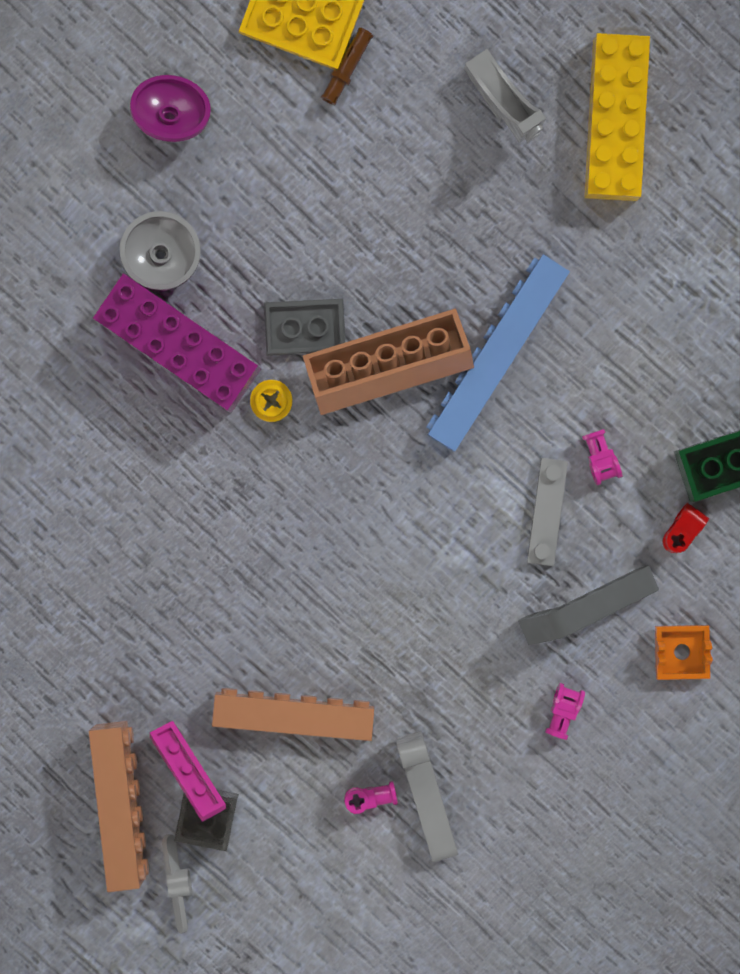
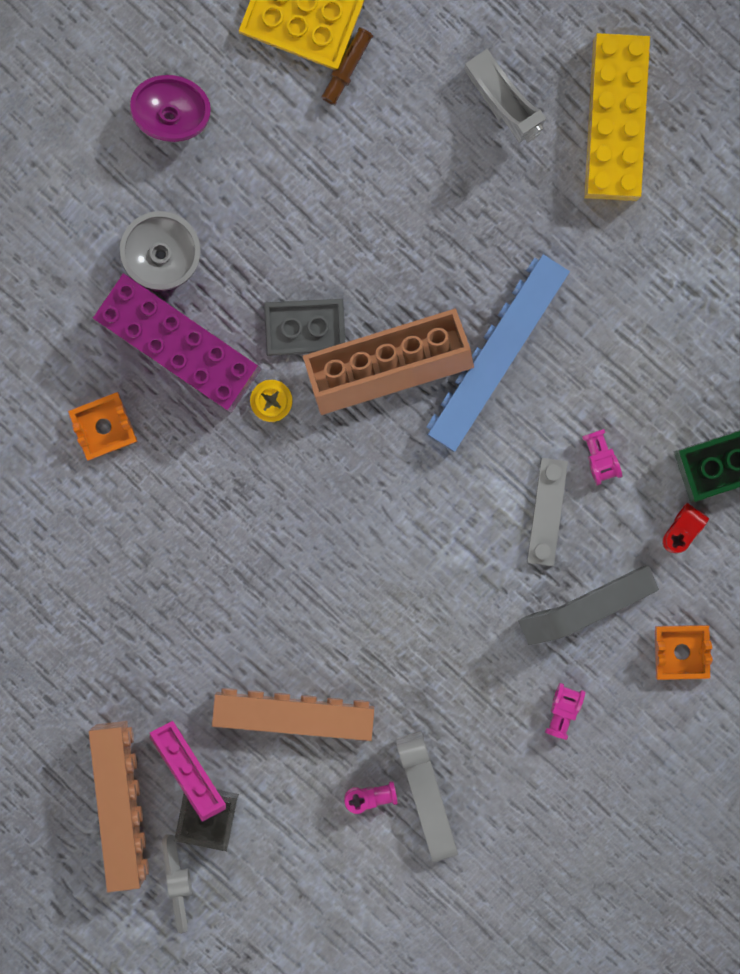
none -> orange piece [68,392,138,461]

